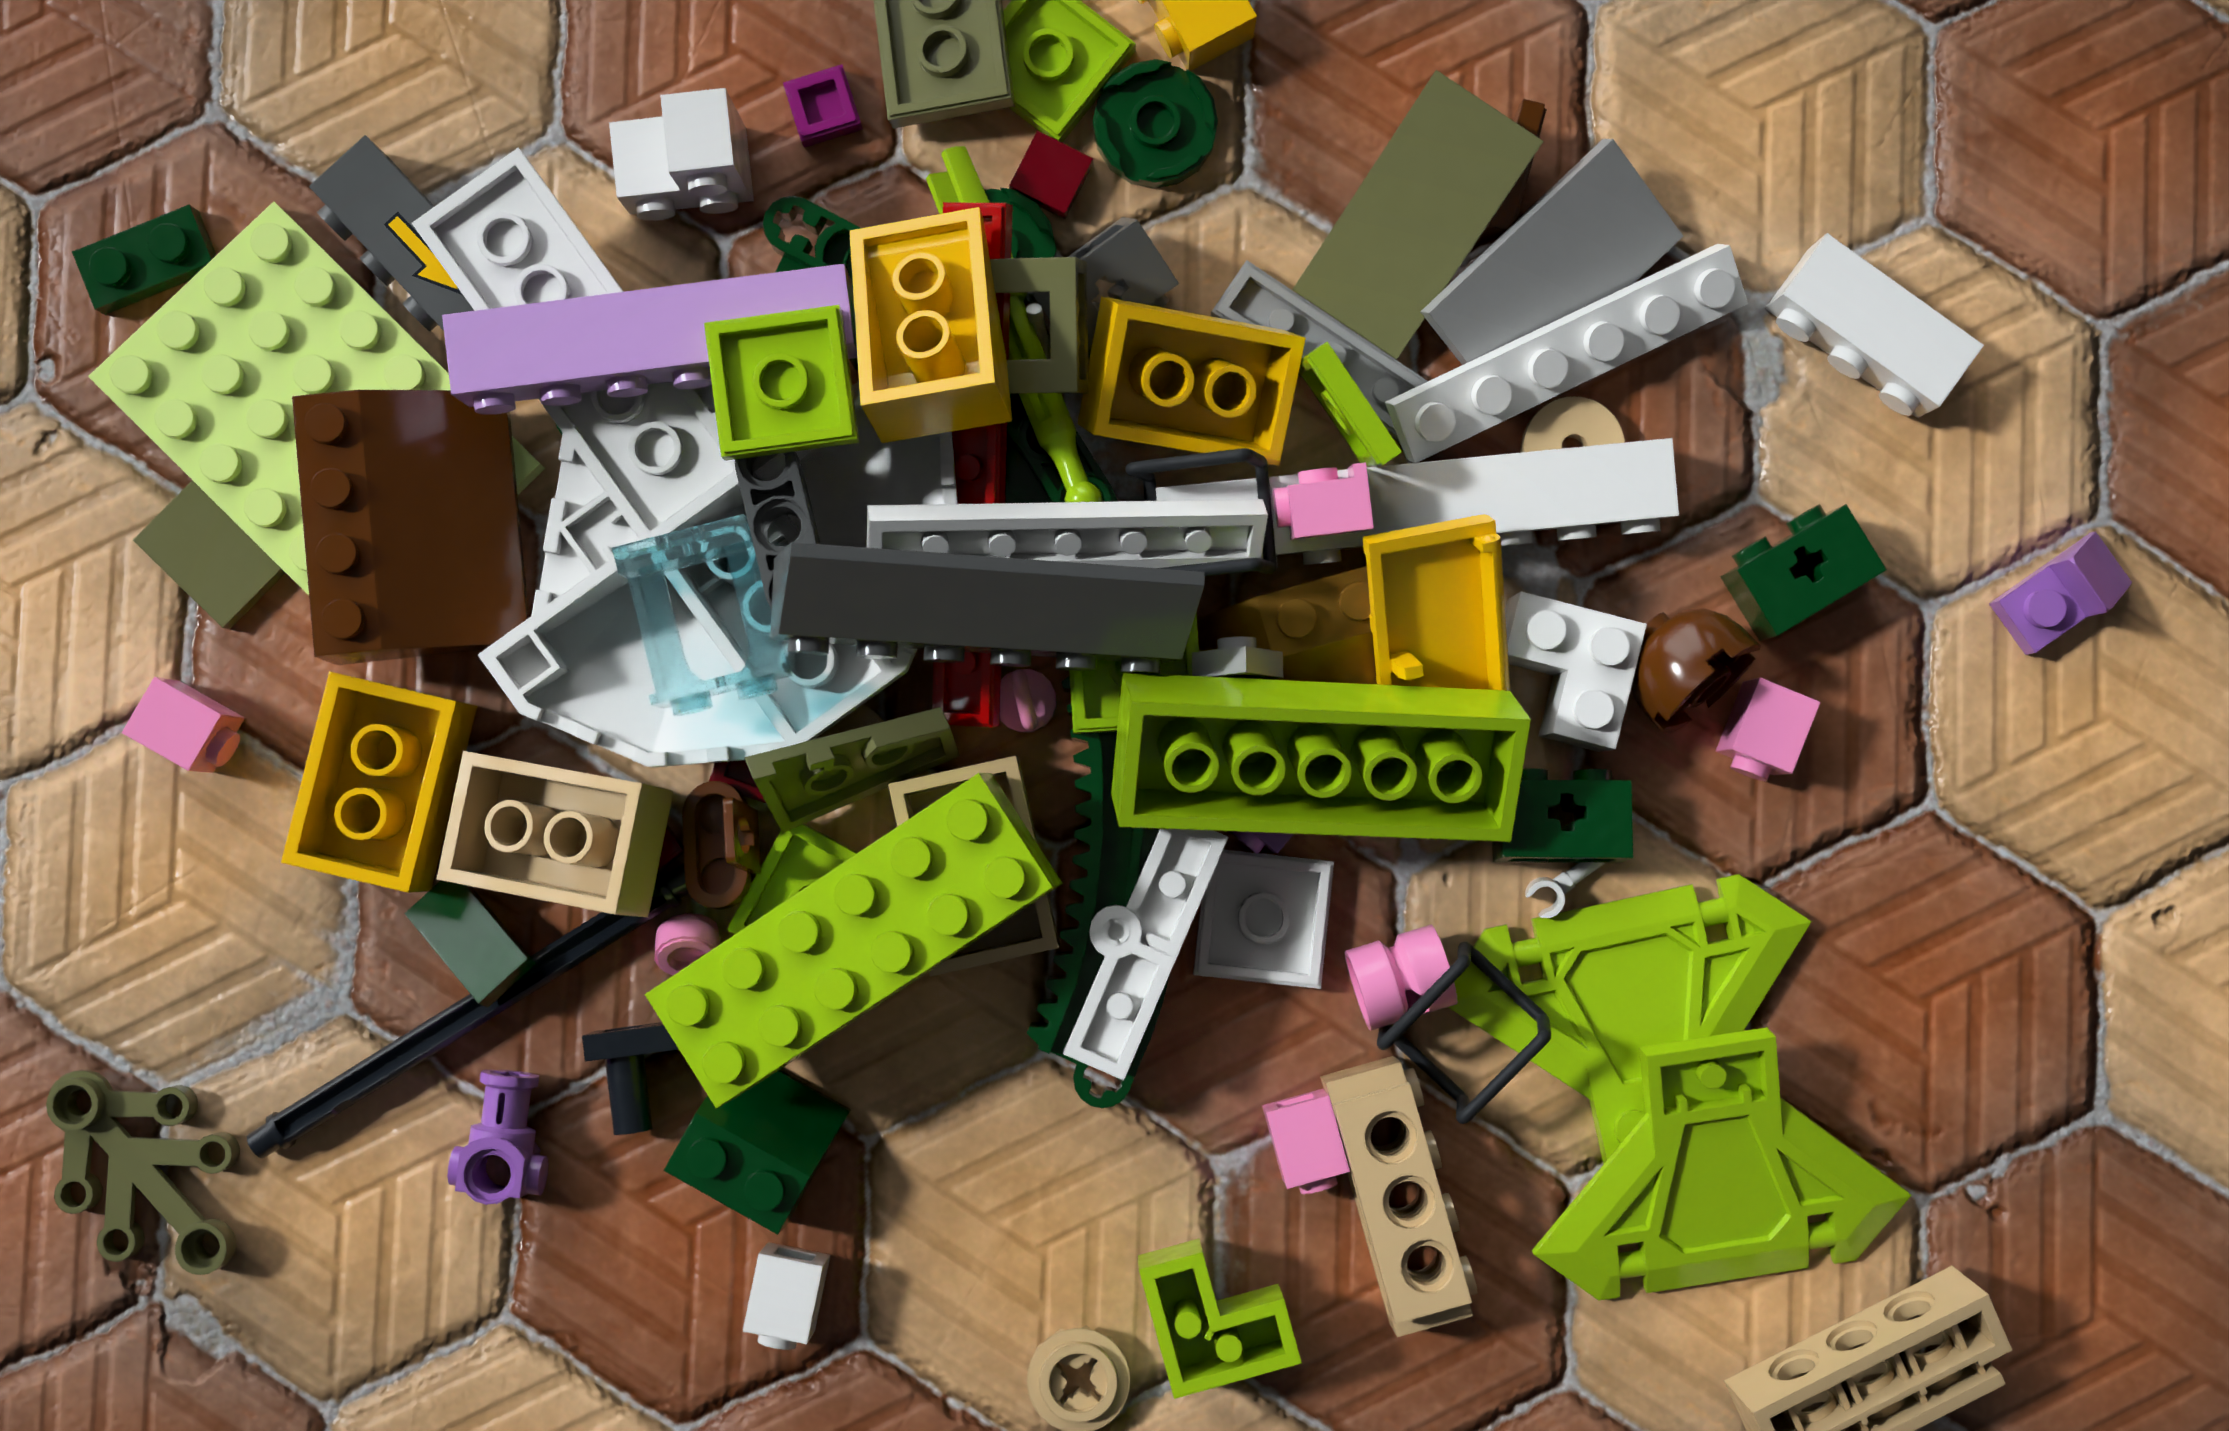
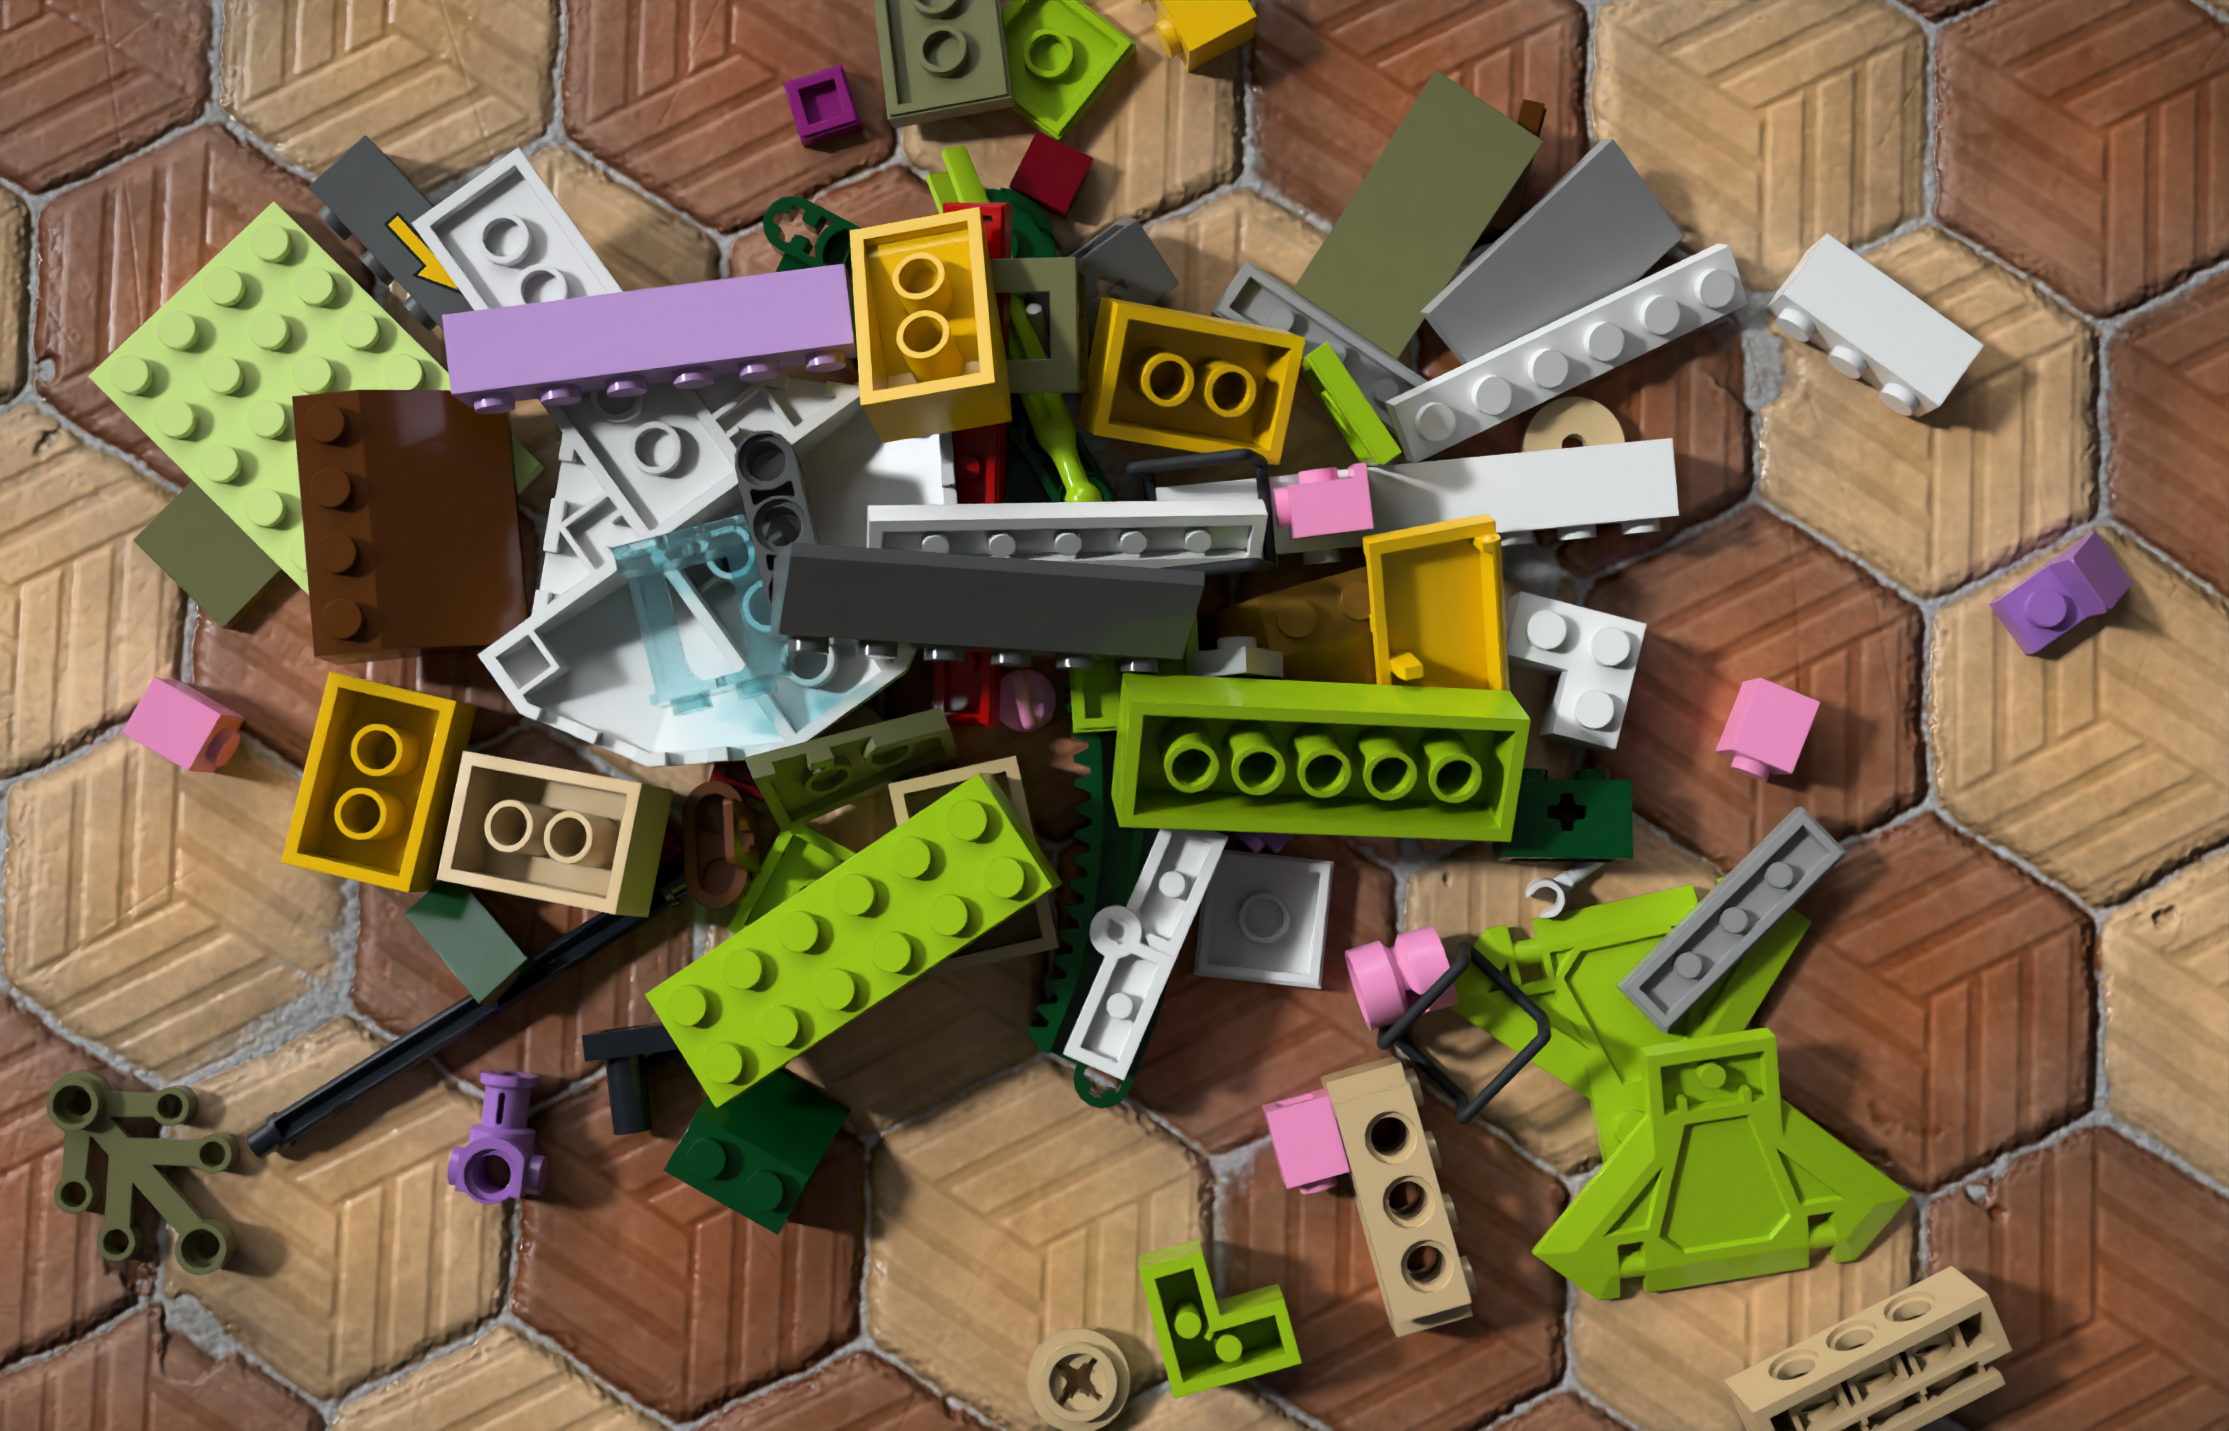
dark green plate [72,204,216,315] -> none
white brick [609,88,754,220] -> none
bright pink tile [654,913,720,975] -> none
lime tile [704,305,859,461] -> none
white brick [743,1242,830,1350] -> none
dark green tile [1093,59,1218,189] -> none
reddish brown cylinder [1631,608,1761,733] -> none
dark green brick [1720,504,1887,641] -> none
none -> light grey tile [1616,807,1847,1034]

